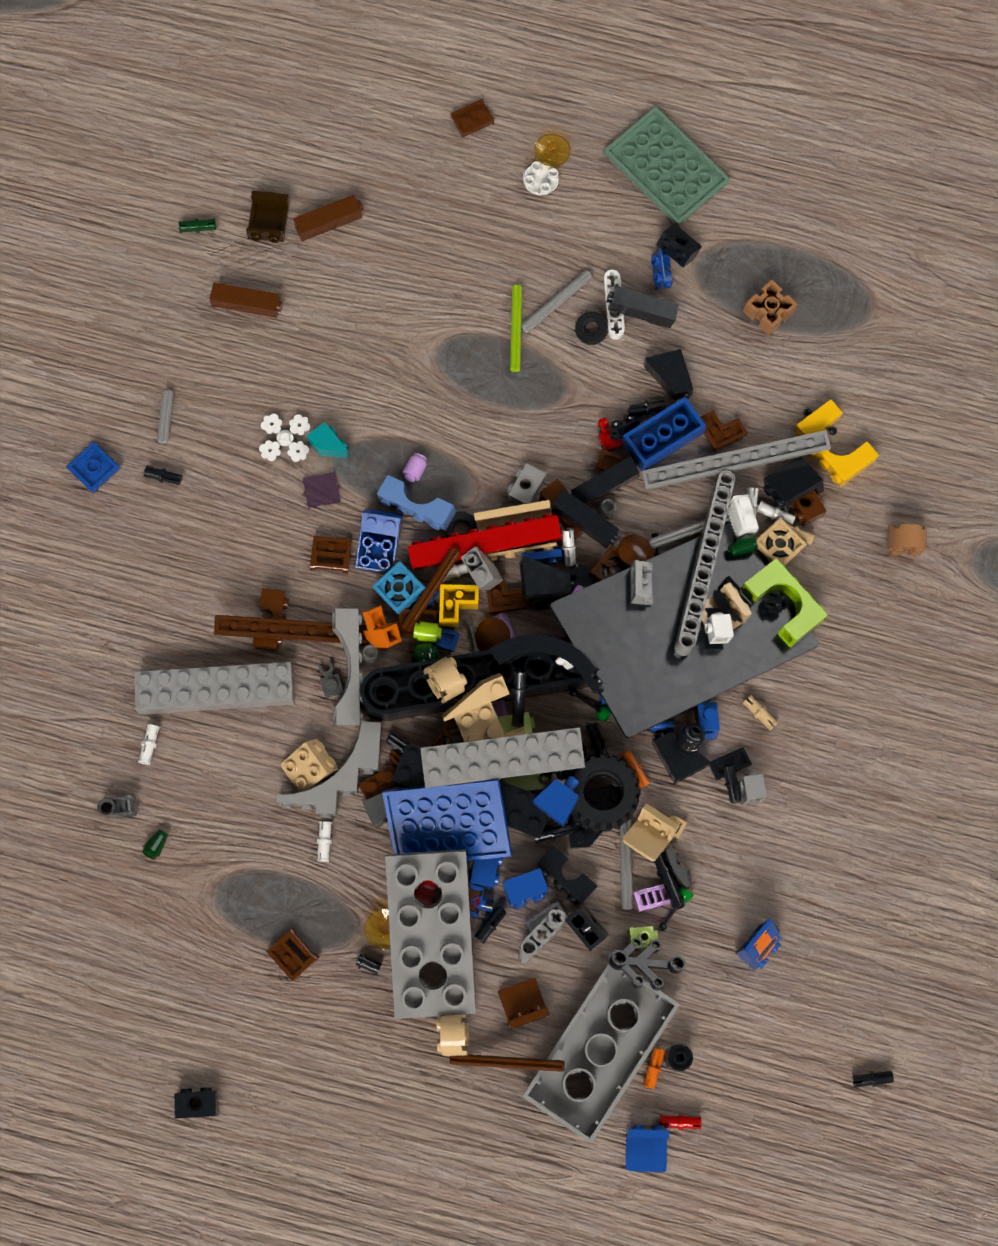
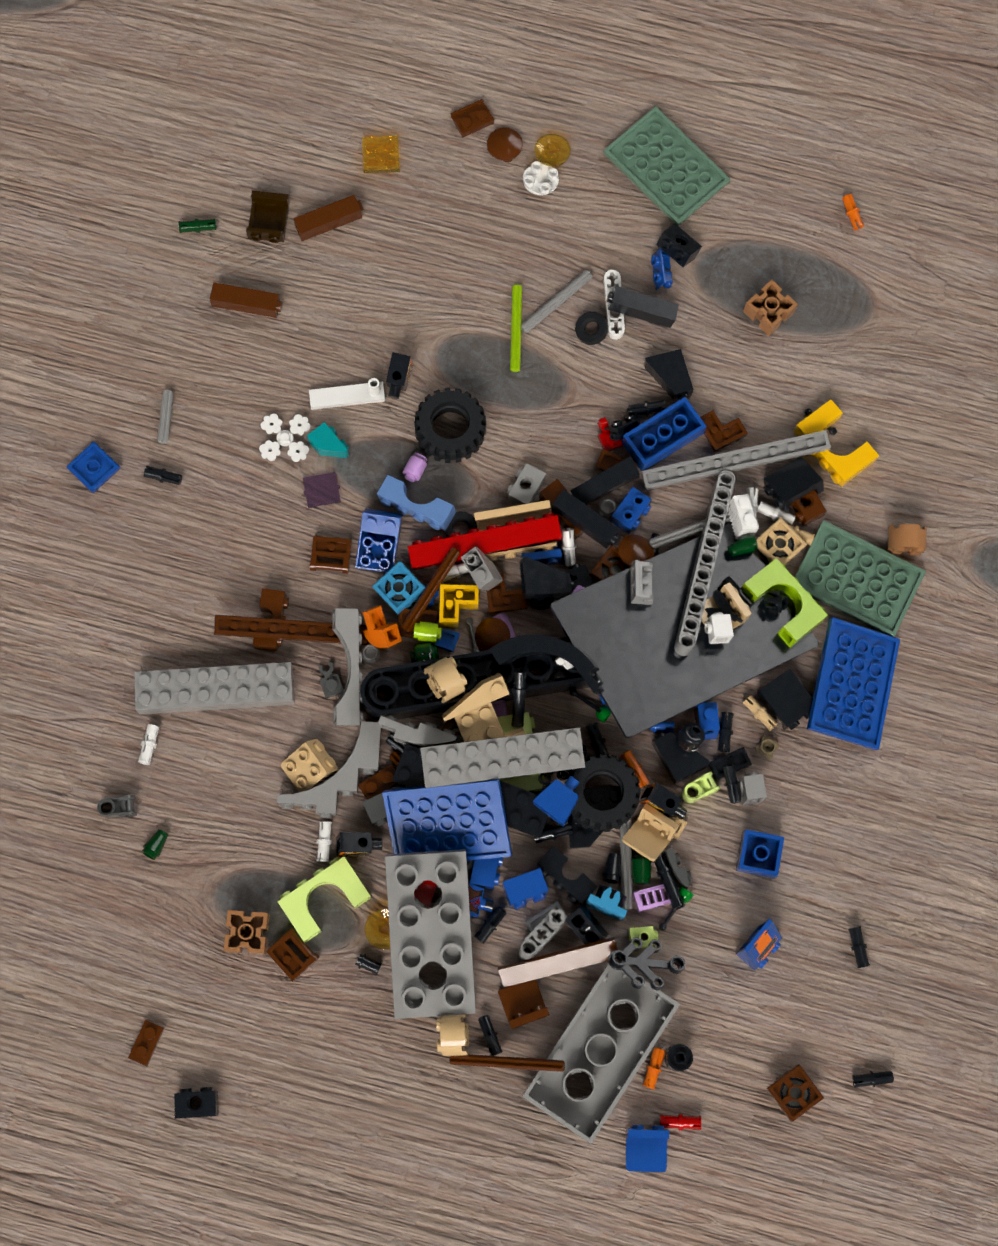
none -> reddish brown plate [128,1020,165,1066]
none -> medium nougat brick [224,910,270,955]
none -> yellowish green arch [277,857,371,943]
none -> white piece [309,378,385,410]
none -> black torso [336,832,383,857]
none -> clear yellow plate [362,136,400,174]
none -> light grey slope [378,715,458,747]
none -> black torso [386,352,413,399]
none -> black tyre [414,388,486,463]
none -> black axle [478,1015,503,1056]
none -> reddish brown dish [487,127,523,163]
none -> tile [498,937,618,987]
none -> dark azure piece [586,885,627,921]
none -> black cone [602,853,621,884]
none -> blue brick [610,487,652,534]
none -> dark green brick [631,855,651,883]
none -> black torso [639,783,687,820]
none -> yellowish green piece [682,771,721,803]
none -> black pin [717,712,734,752]
none -> blue brick [736,829,784,879]
none -> dark tan plate [756,736,779,759]
none -> black panel [757,669,813,731]
none -> reddish brown piece [767,1064,824,1122]
none -> sand green plate [795,520,926,637]
none -> blue plate [807,617,900,750]
none -> orange axle [842,194,864,230]
none -> black pin [848,926,870,968]

